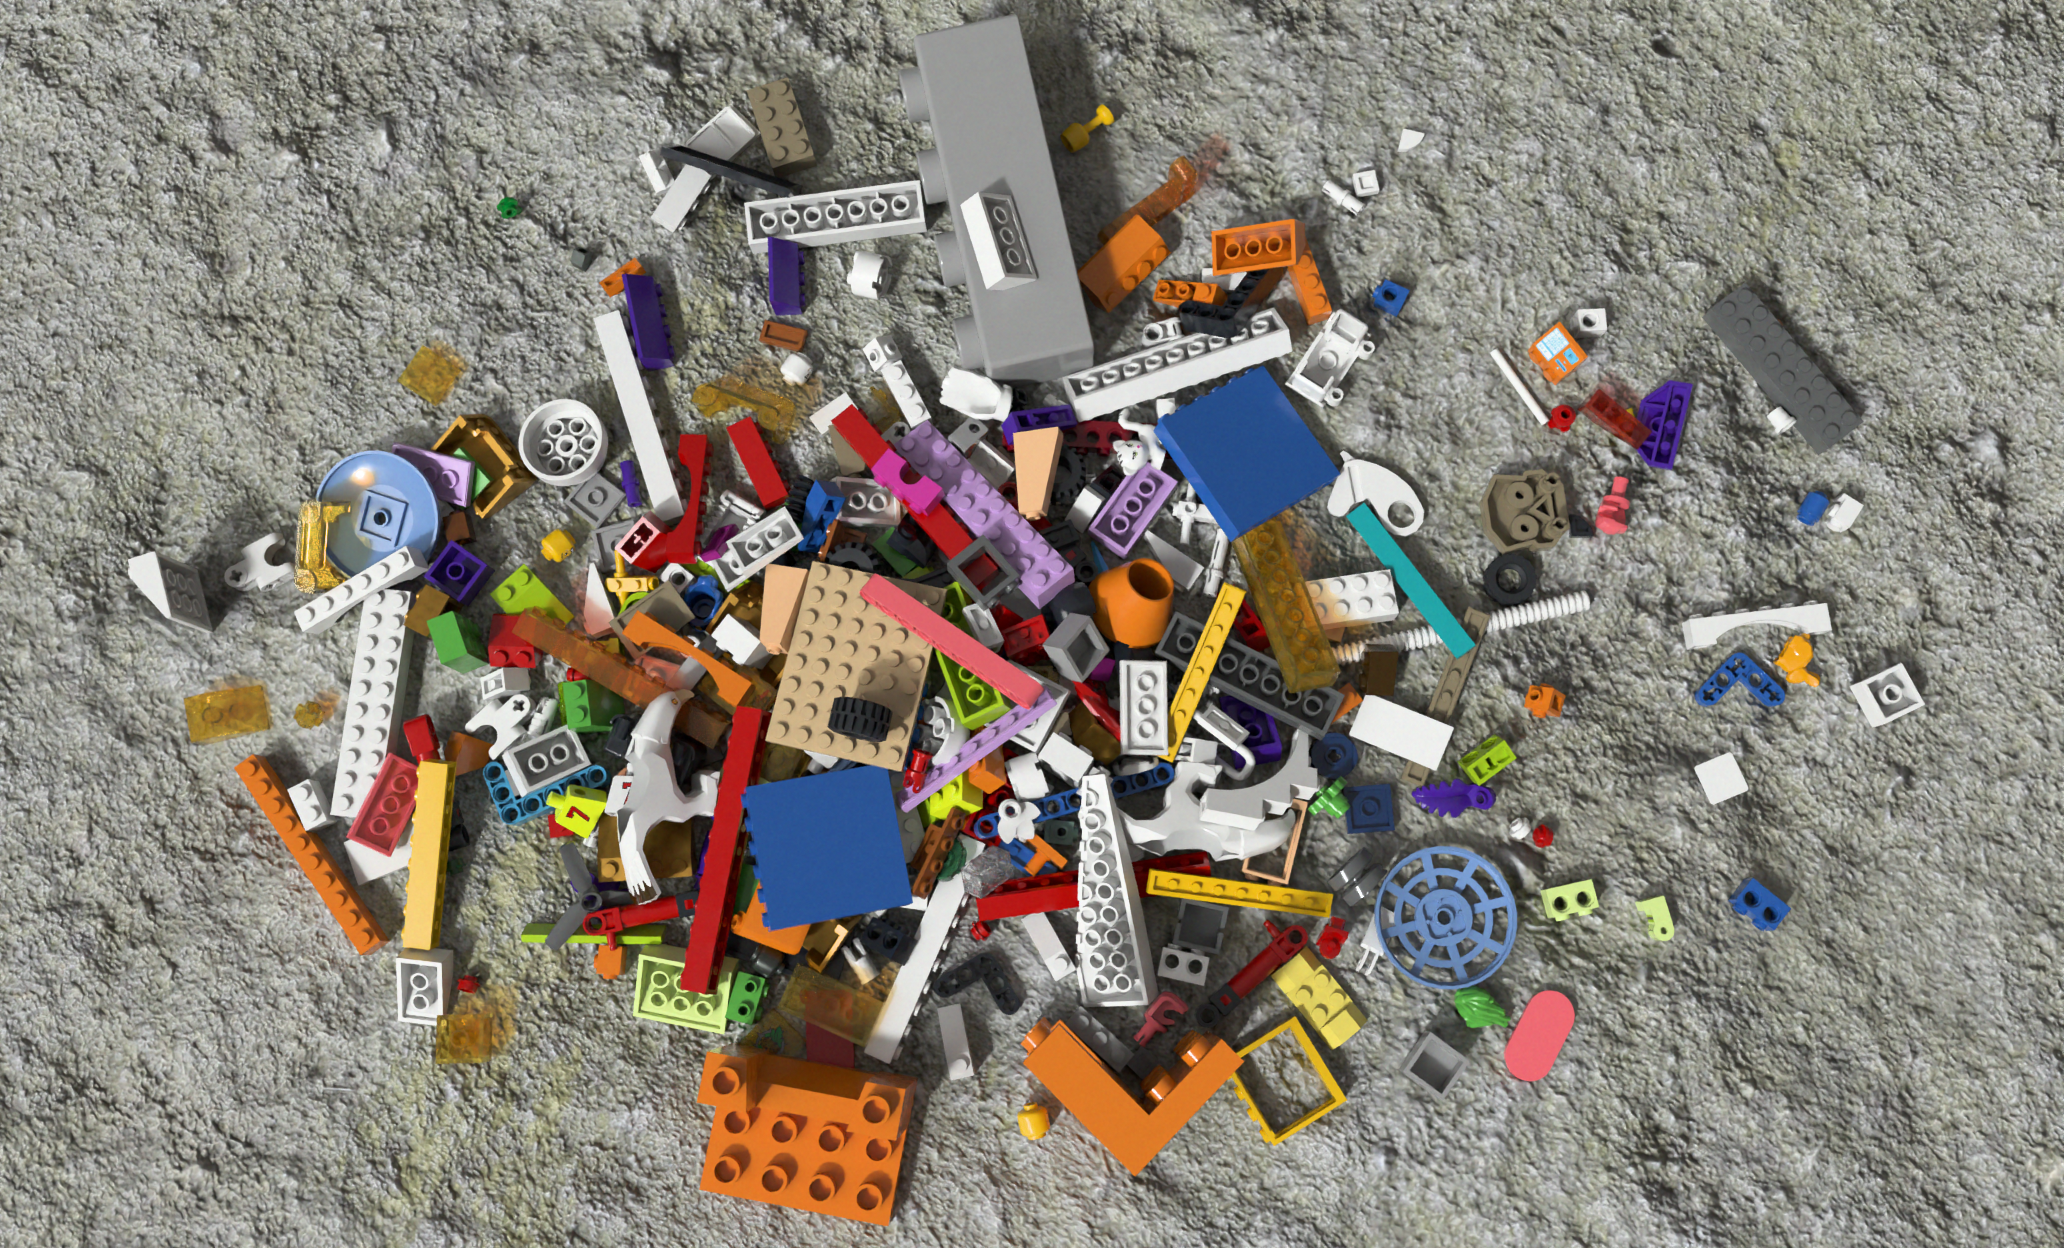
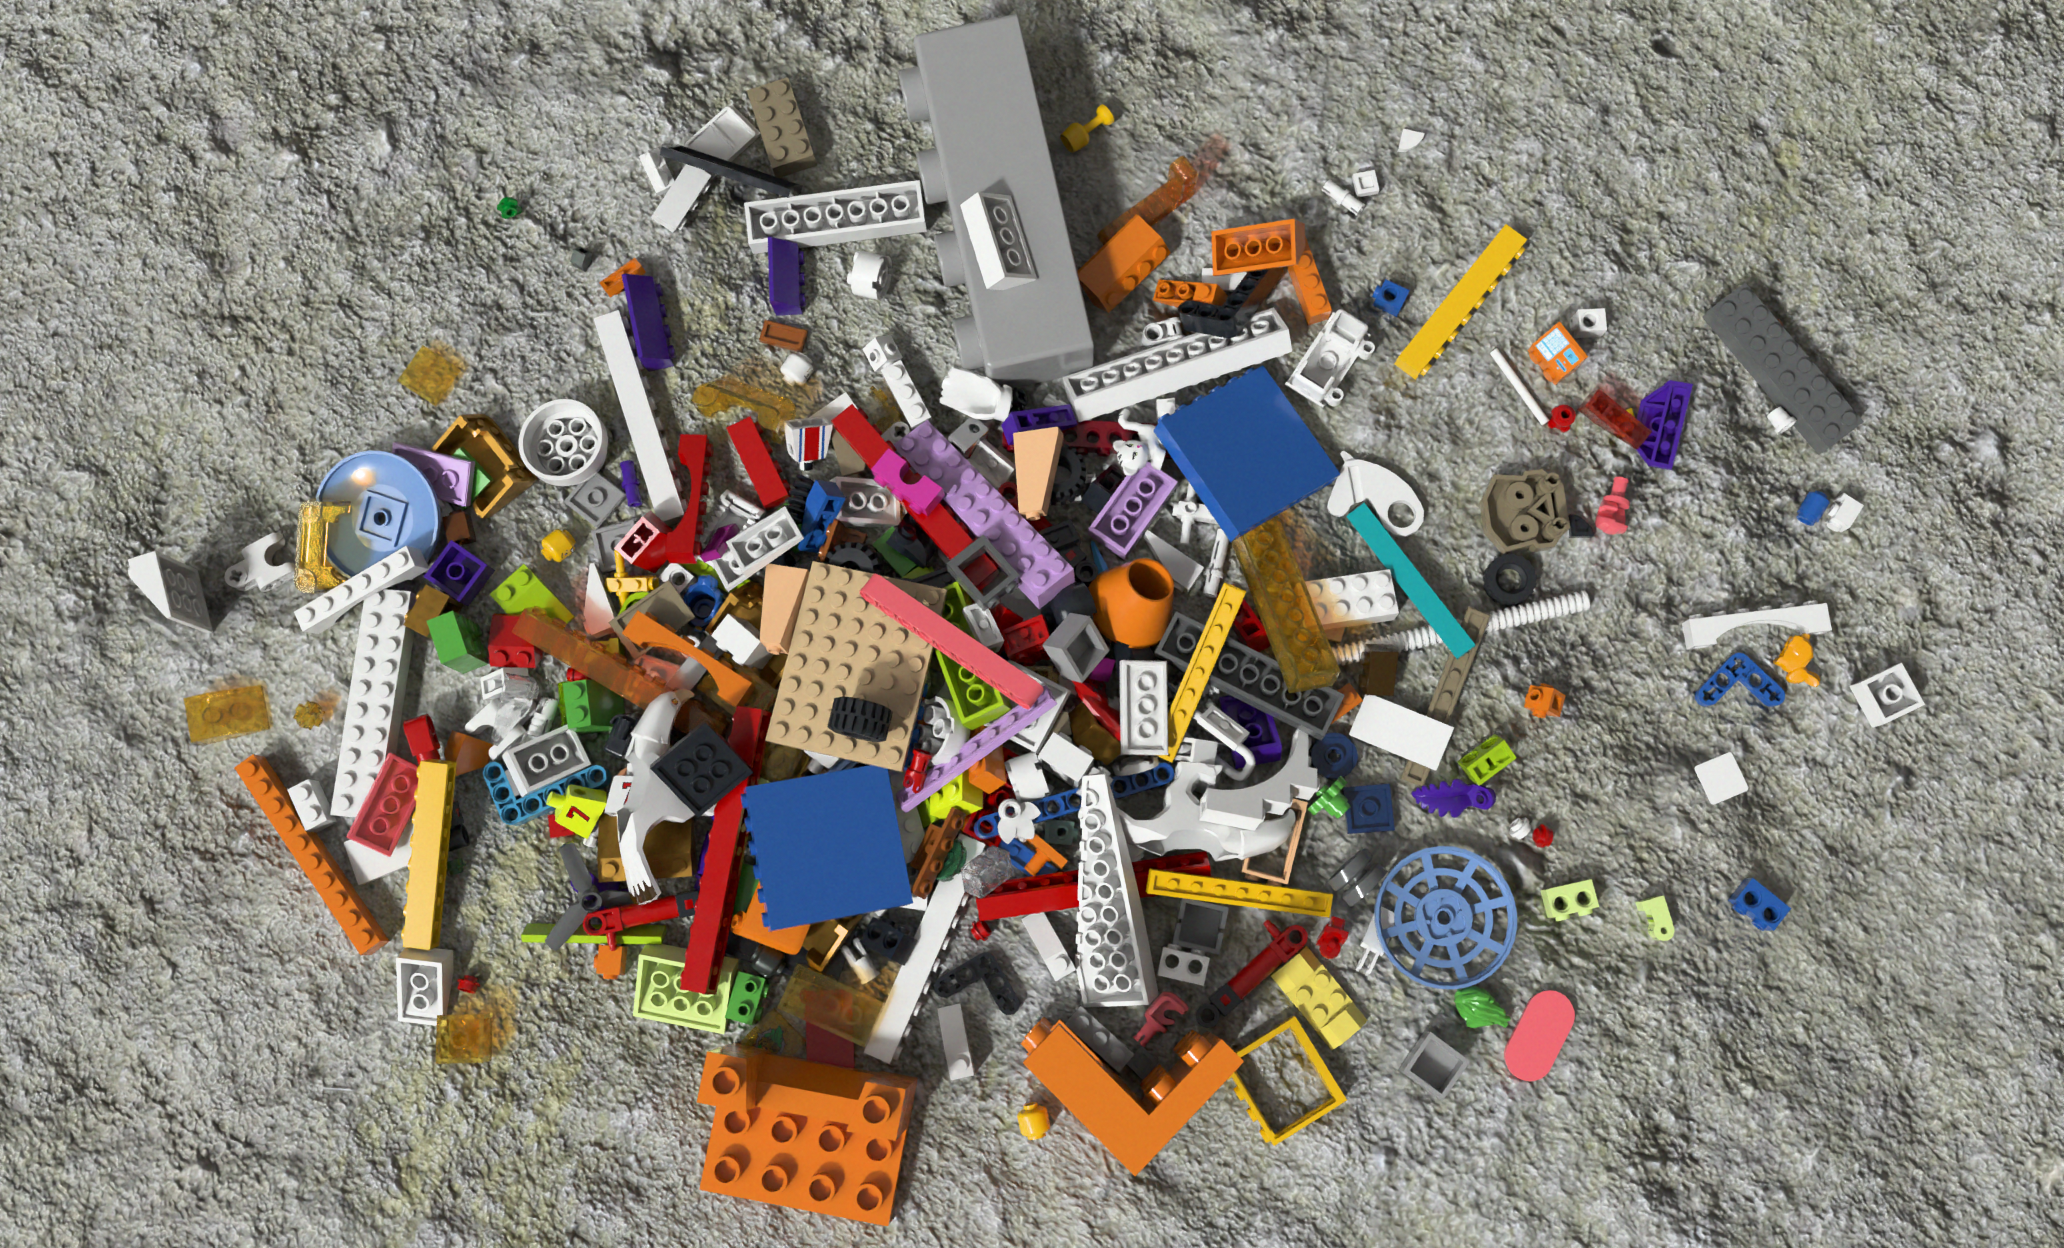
white tile [1065,485,1105,533] -> none
none -> clear slope [491,673,539,746]
none -> black plate [650,720,753,818]
none -> white torso [784,416,832,471]
none -> yellow brick [1394,224,1527,380]

